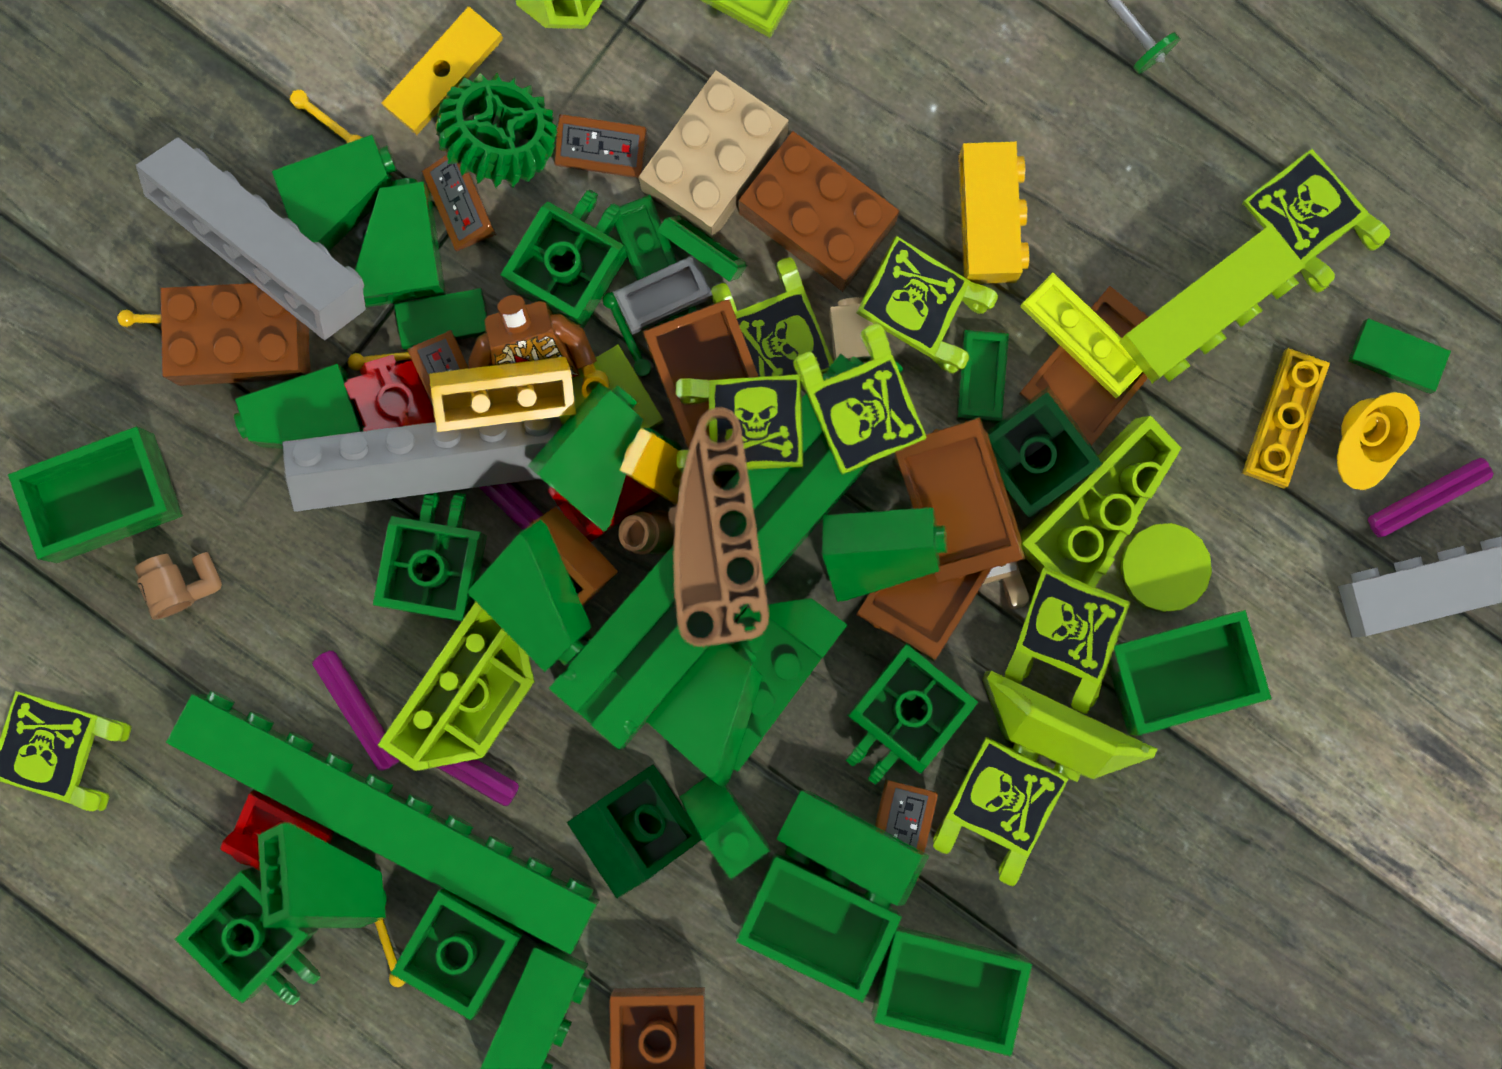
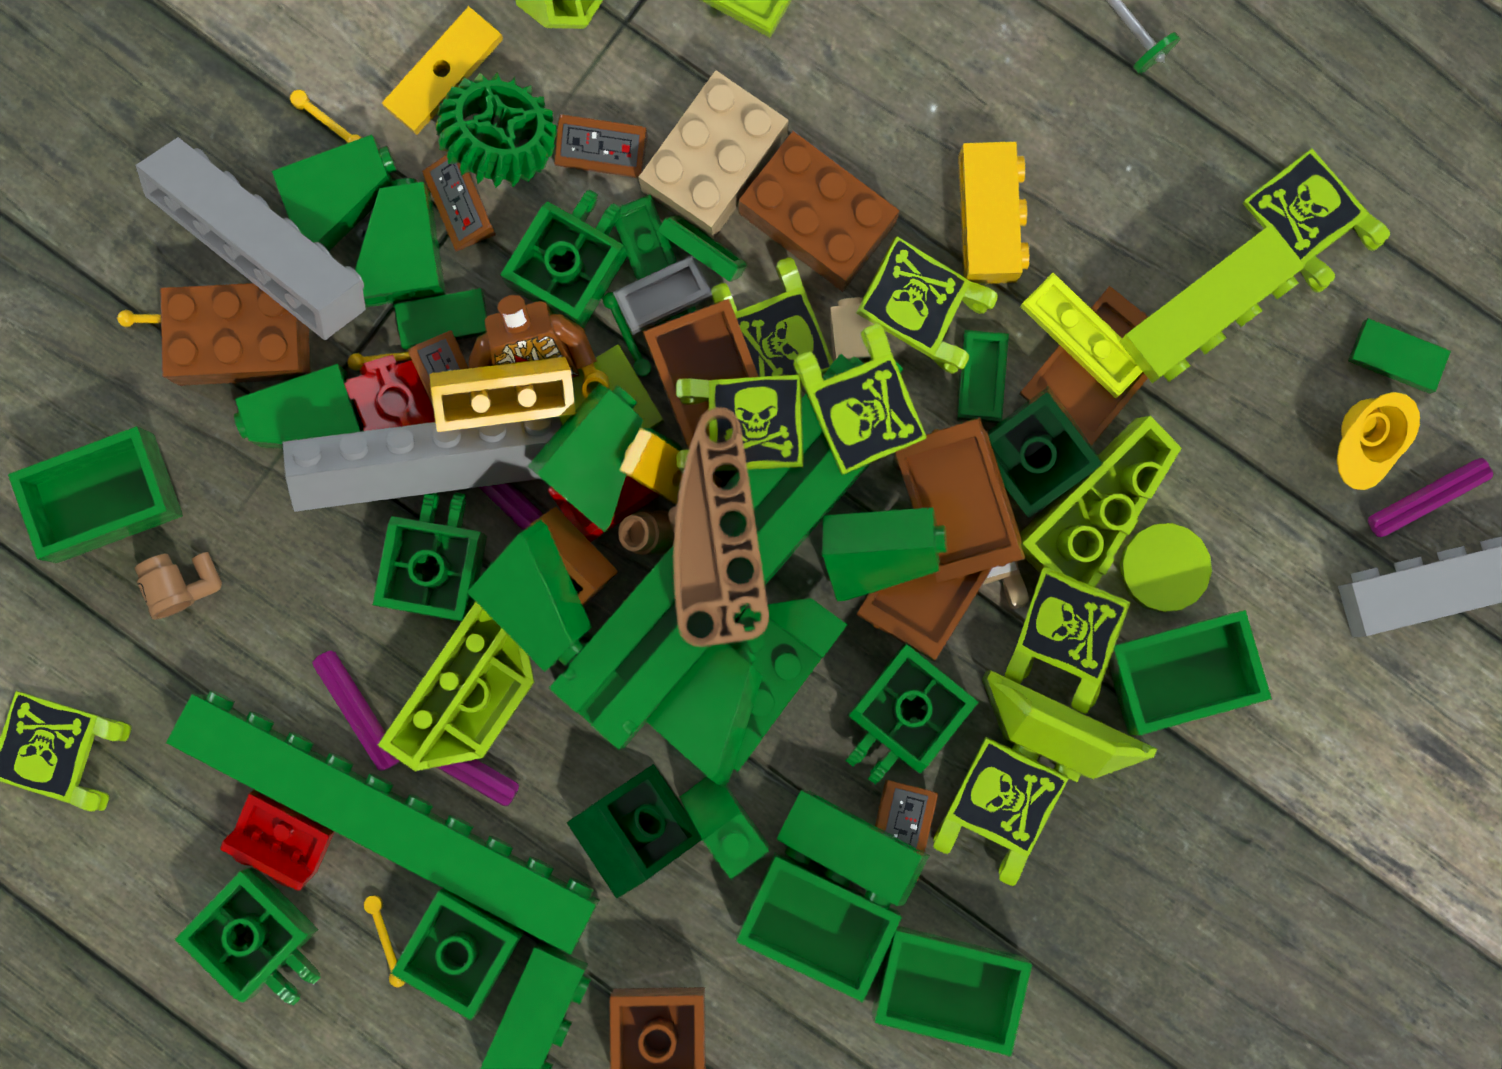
green slope [258,823,386,928] -> none
yellow tile [1242,348,1330,489] -> none

